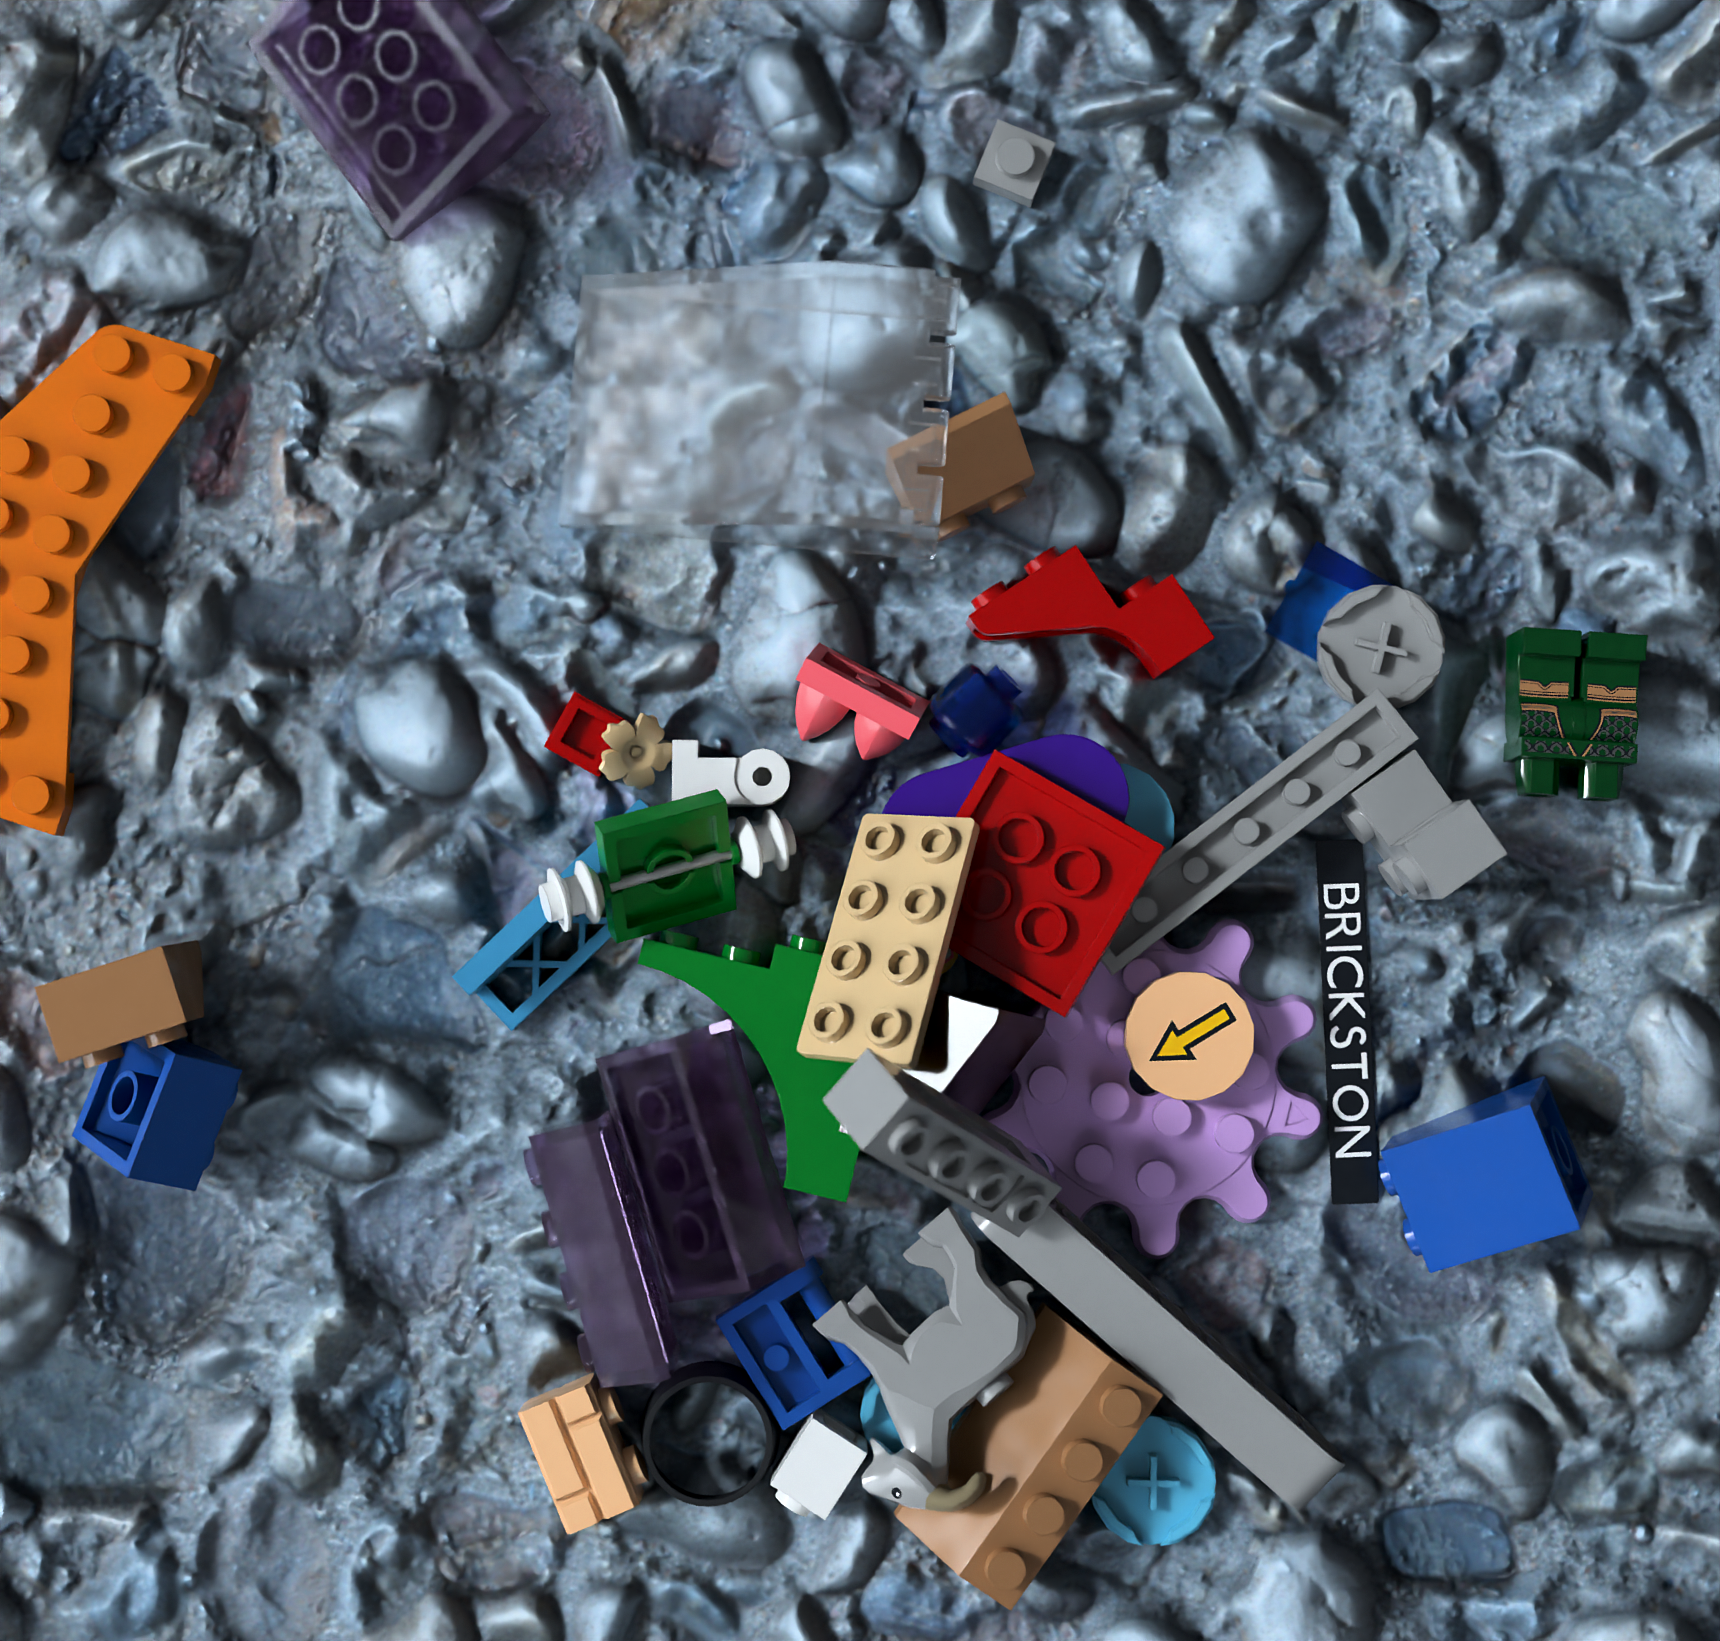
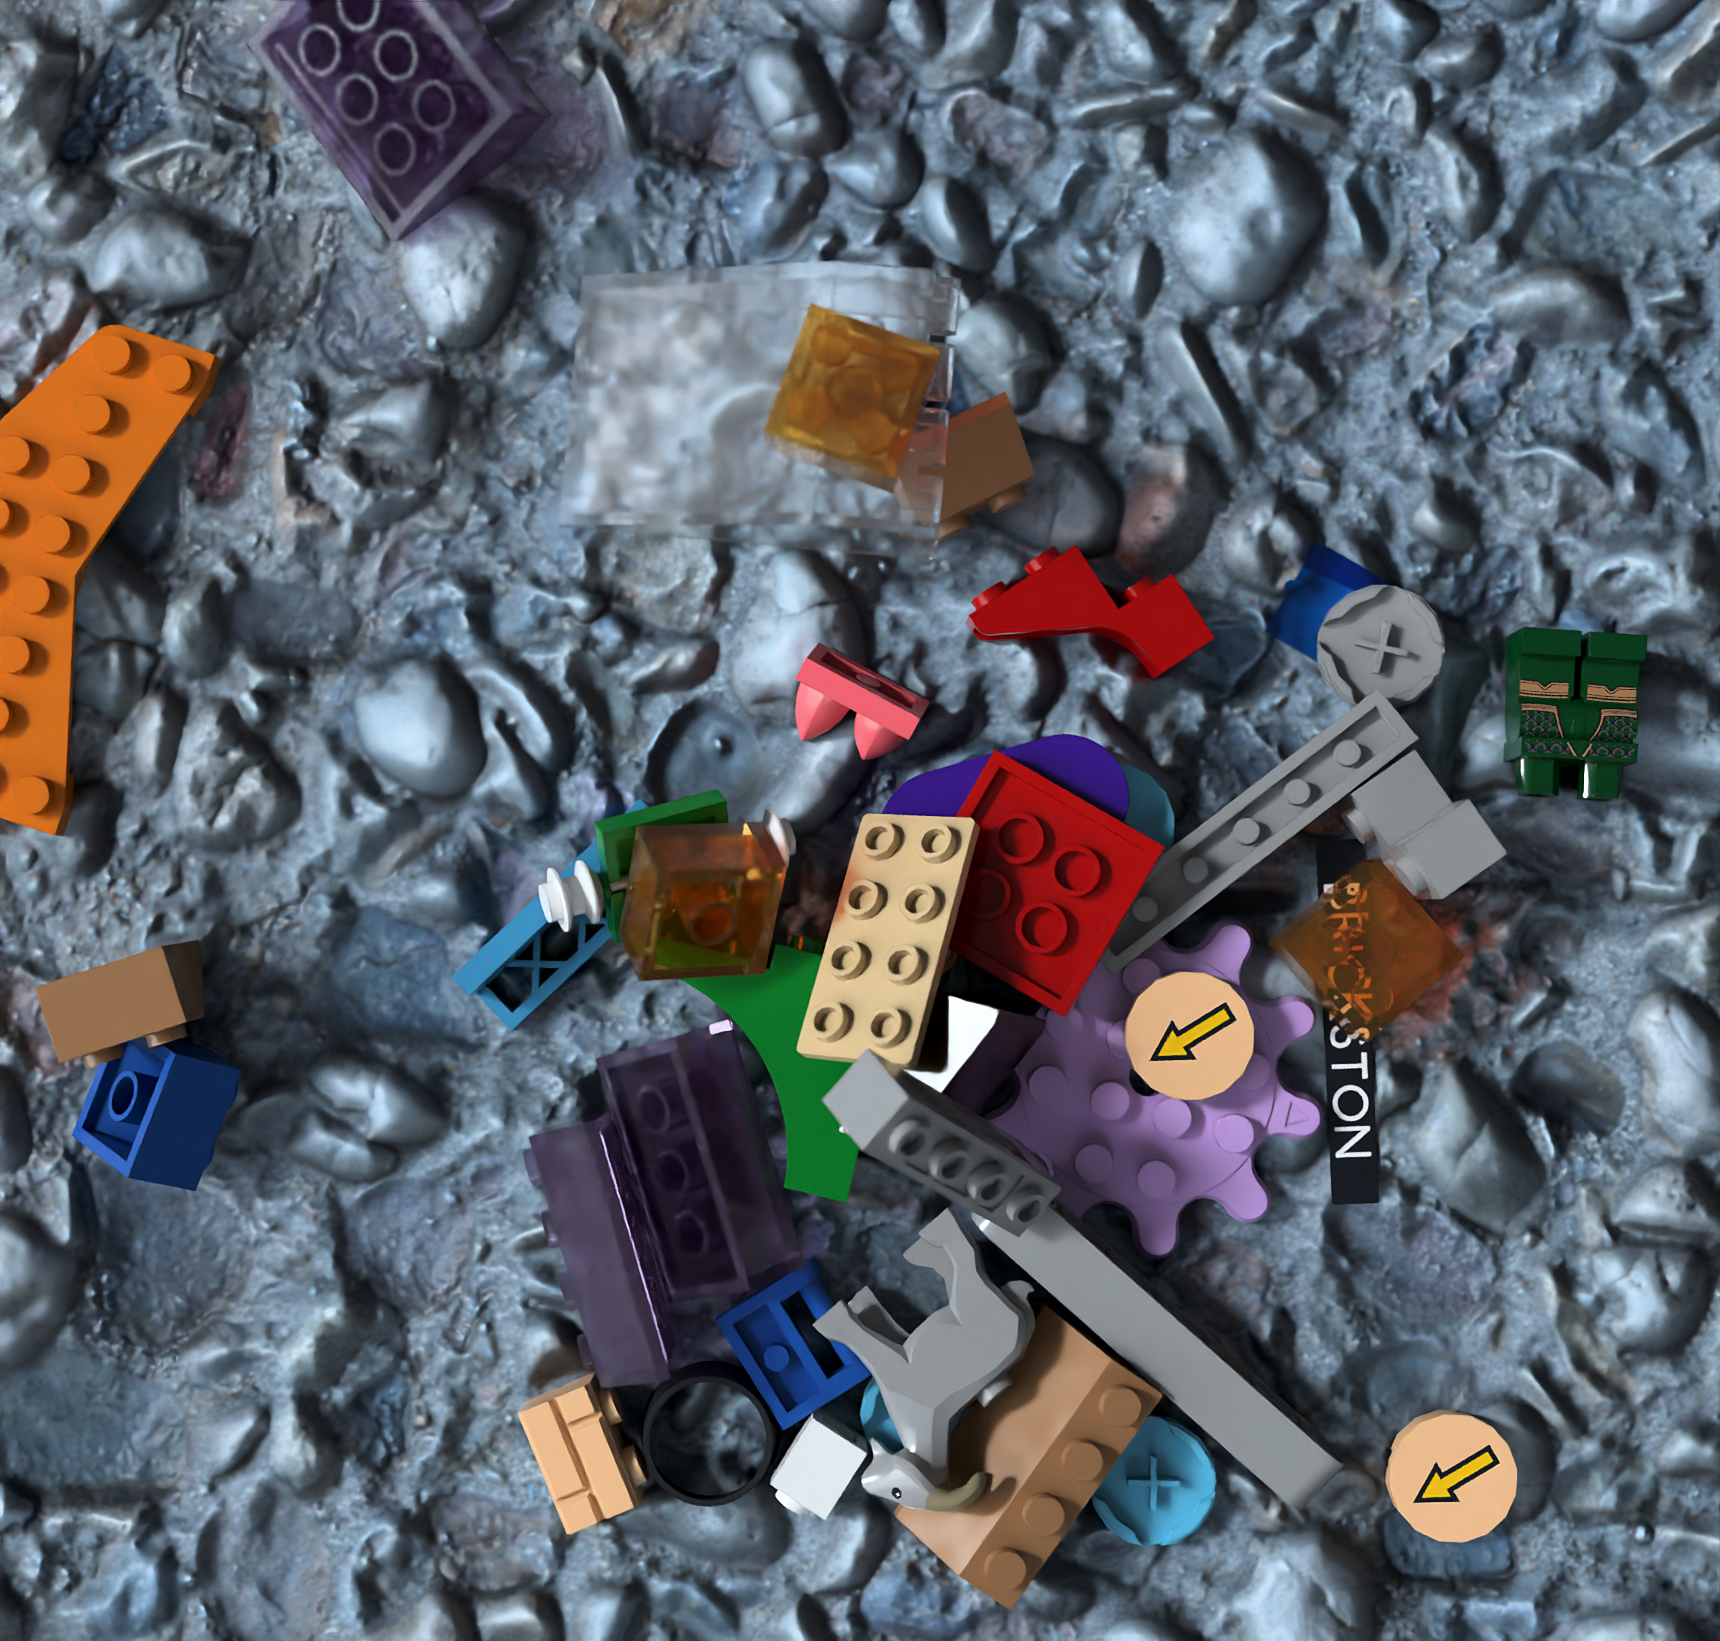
red tile [543,691,632,778] -> none
tan plant [598,713,672,790] -> none
white leg [672,740,790,807] -> none
clear blue head [929,663,1024,758] -> none
light grey plate [973,119,1056,208] -> none
blue slope [1378,1076,1593,1273] -> none
none -> clear orange brick [619,822,787,981]
none -> clear orange brick [764,303,941,494]
none -> clear orange brick [1267,858,1465,1042]
none -> light nougat tile [1385,1409,1517,1543]

